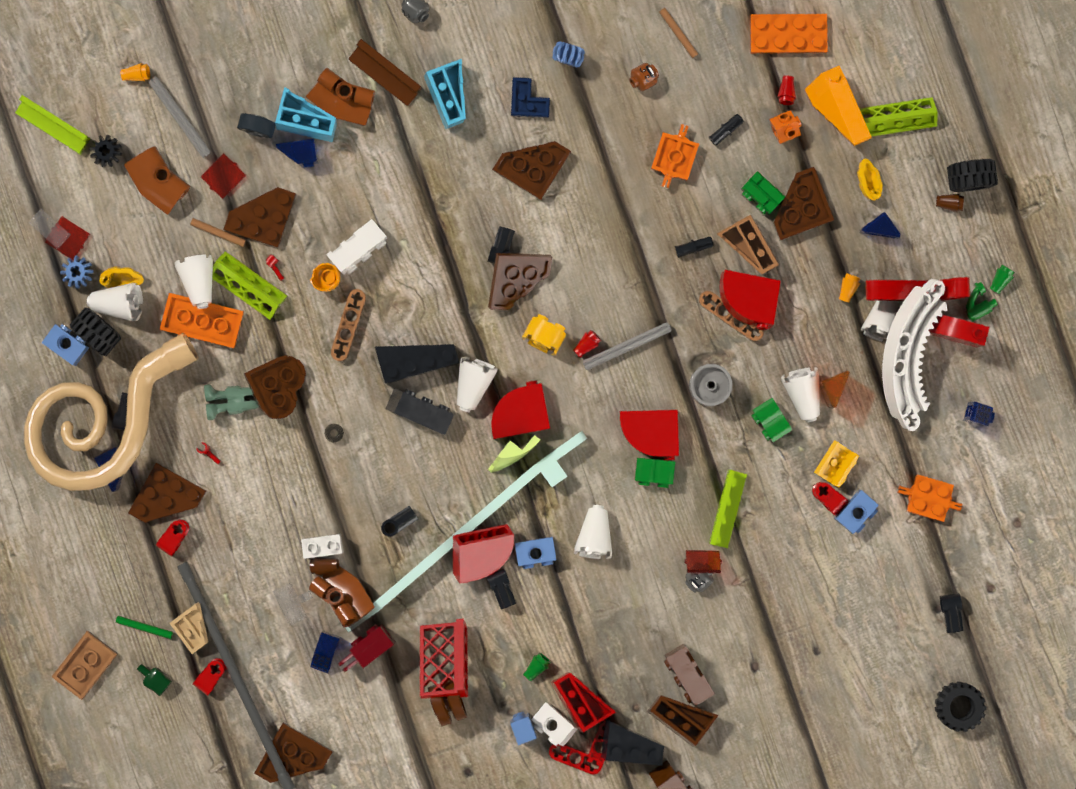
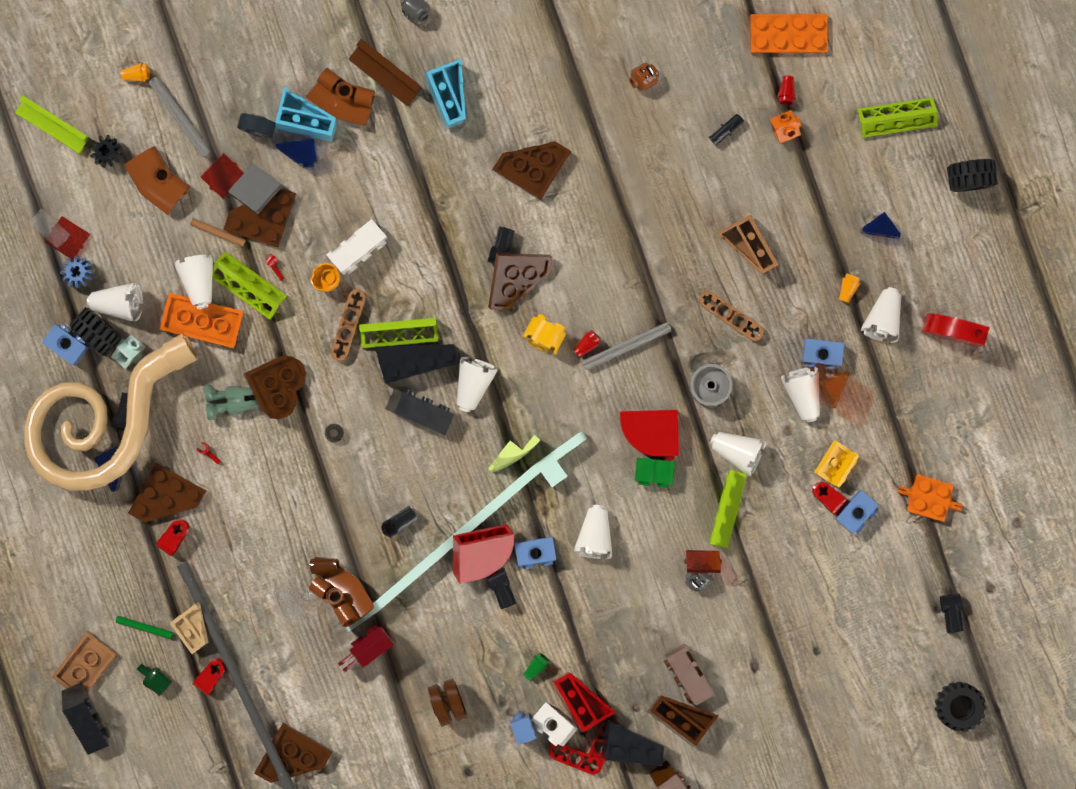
yellow arm [99,266,144,288] -> none
white brick [301,534,344,559] -> none
clear blue slope [310,631,341,673] -> none
red fence [420,618,468,699] -> none
red brick [491,380,550,439] -> none
dark blue tile [511,77,550,118] -> none
medium blue gear [552,42,585,67] -> none
orange plate [651,124,699,189] -> none
medium nougat bar [659,8,698,59] -> none
black axle [675,236,714,258] -> none
red brick [719,270,781,330] -> none
green brick [741,171,785,215] -> none
green brick [751,398,792,443] -> none
reddish brown plate [773,167,834,241] -> none
light orange wedge [805,66,872,146] -> none
yellow arm [857,158,883,201] -> none
red beam [866,277,970,301] -> none
white gear [882,279,947,431] -> none
reddish brown cone [936,194,964,213] -> none
clear blue slope [963,401,995,427] -> none
green plant [966,282,998,322] -> none
green cone [990,265,1015,294] -> none
none -> black wedge [62,682,110,755]
none -> light aqua brick [111,335,145,369]
none -> dark grey tile [228,164,282,215]
none -> lime fence [359,318,439,348]
none -> white cone [710,432,766,476]
none -> medium blue brick [802,339,844,370]

